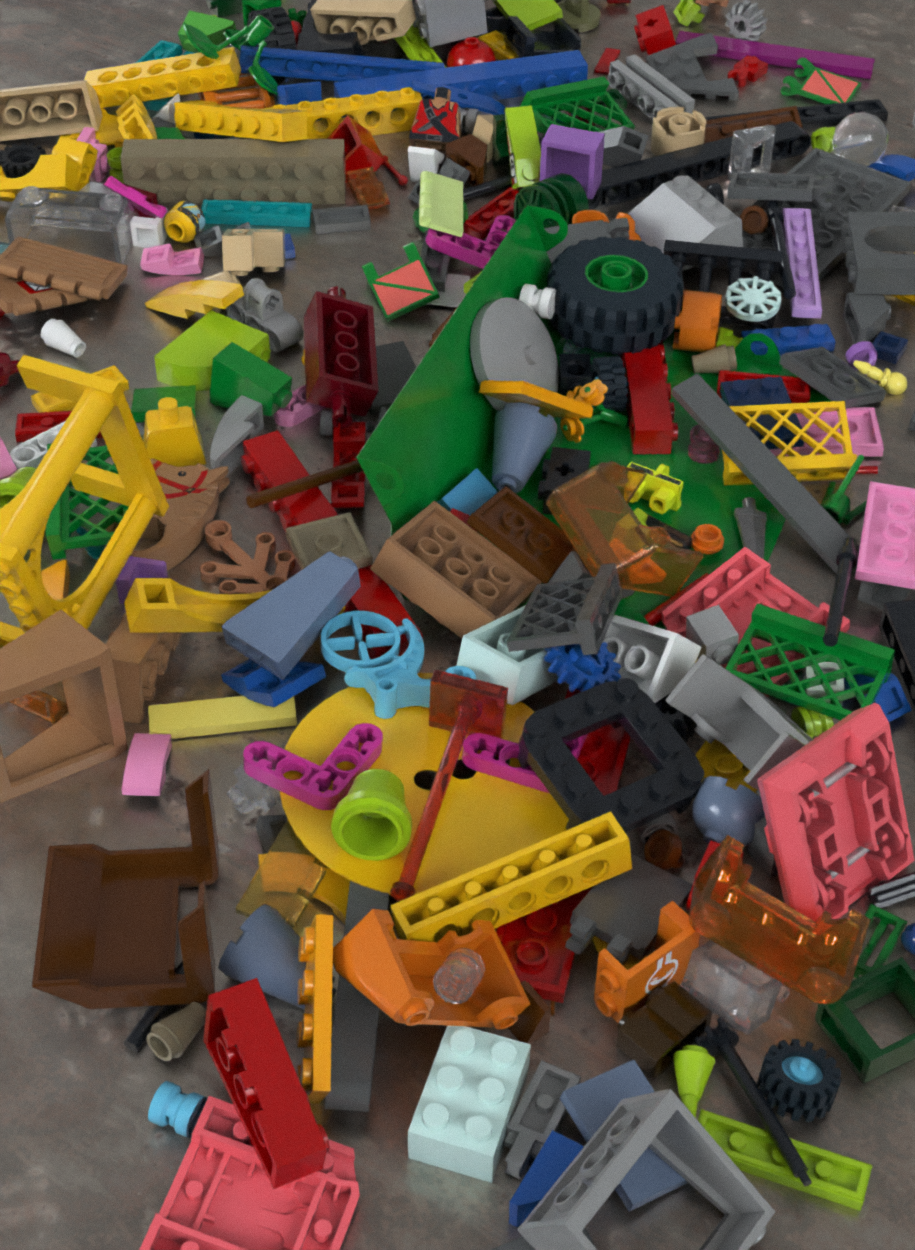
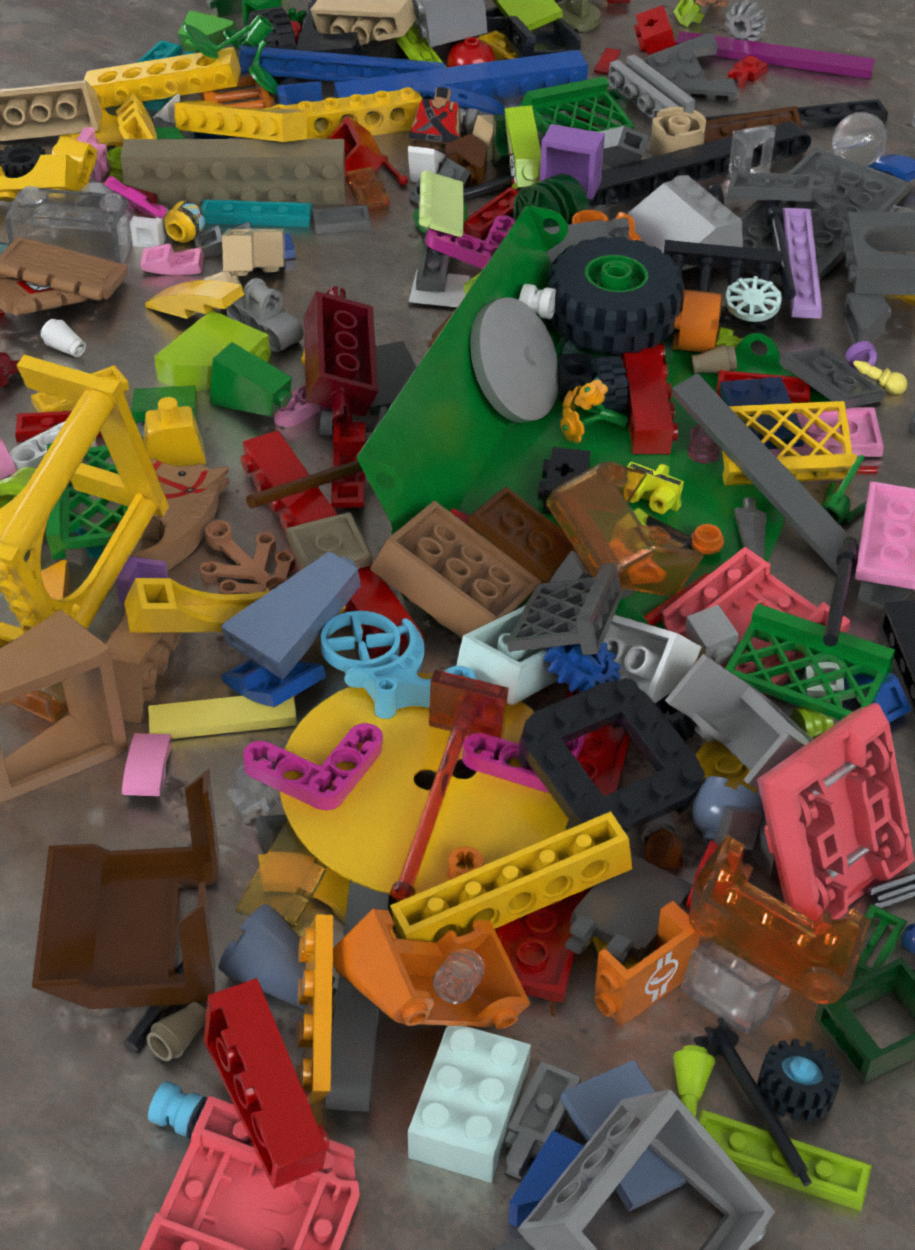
light grey slope [210,395,264,478] -> none
lime piece [331,769,412,861] -> none
flag [361,242,440,322] -> none
dark azure slope [437,468,498,515] -> none
light orange tile [479,380,593,419] -> none
sand blue cone [492,402,557,493] -> none
reddish brown slope [508,981,551,1044] -> none
dark brown brick [616,981,713,1078] -> none
reddish brown tile [740,205,769,235] -> none
blue plate [740,324,836,356] -> none
flag [780,57,862,104] -> none
lime tile [811,126,837,153] -> none
dark blue tile [872,331,908,364] -> none
none -> orange bush [447,847,484,880]
none -> flat silver tile [714,806,763,850]

